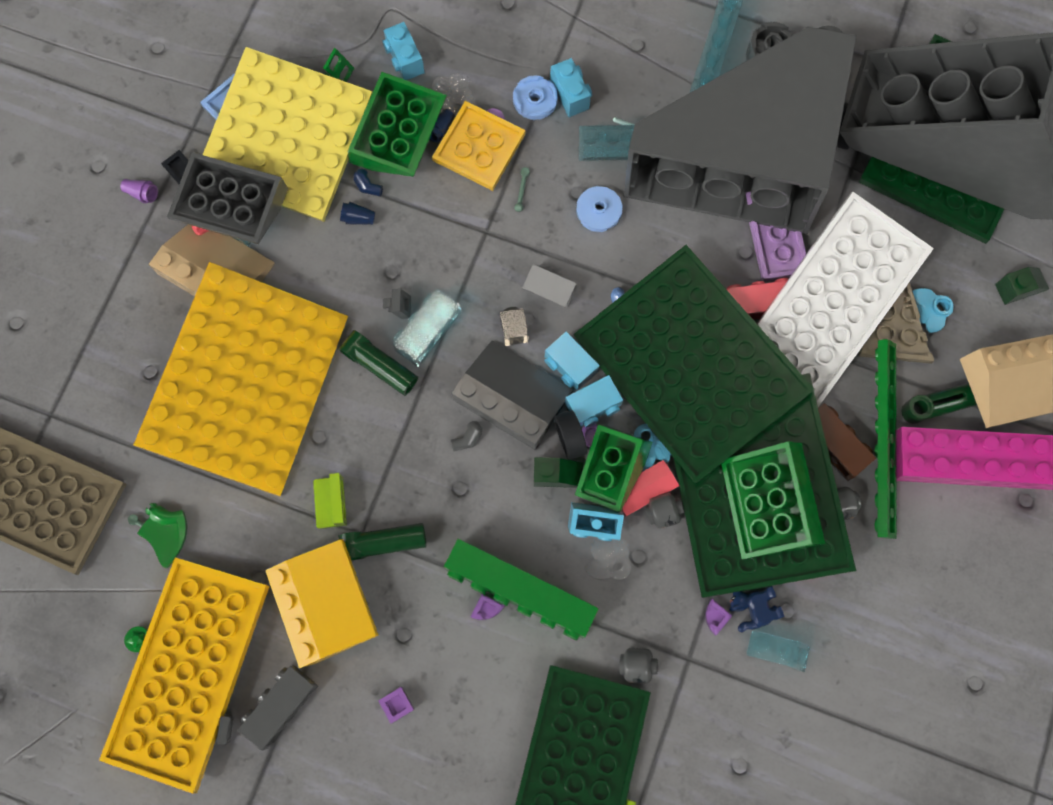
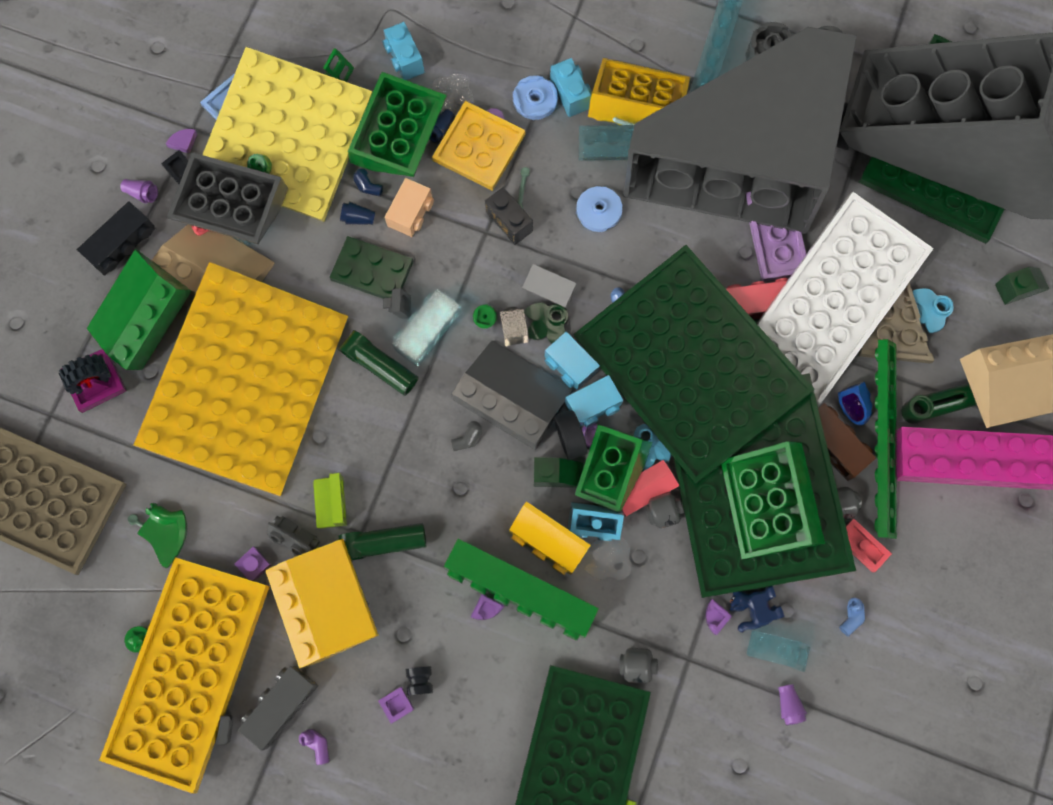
none -> plate [59,349,127,413]
none -> black brick [76,201,156,276]
none -> green slope [86,249,192,370]
none -> medium lavender tile [166,129,197,154]
none -> medium lavender plate [235,546,272,582]
none -> green tile [247,154,272,174]
none -> dark grey hinge [267,516,320,556]
none -> medium lavender arm [299,729,329,765]
none -> dark green plate [329,236,413,299]
none -> light nougat brick [385,178,434,237]
none -> black wheel [406,666,433,695]
none -> green tile [473,304,497,329]
none -> black brick [485,187,533,245]
none -> yellow slope [509,501,591,576]
none -> dark green plate [524,302,568,344]
none -> yellow slope [588,58,690,126]
none -> medium lavender cone [778,684,807,726]
none -> rock [838,382,873,425]
none -> medium blue arm [839,597,865,637]
none -> coral plate [846,518,892,573]

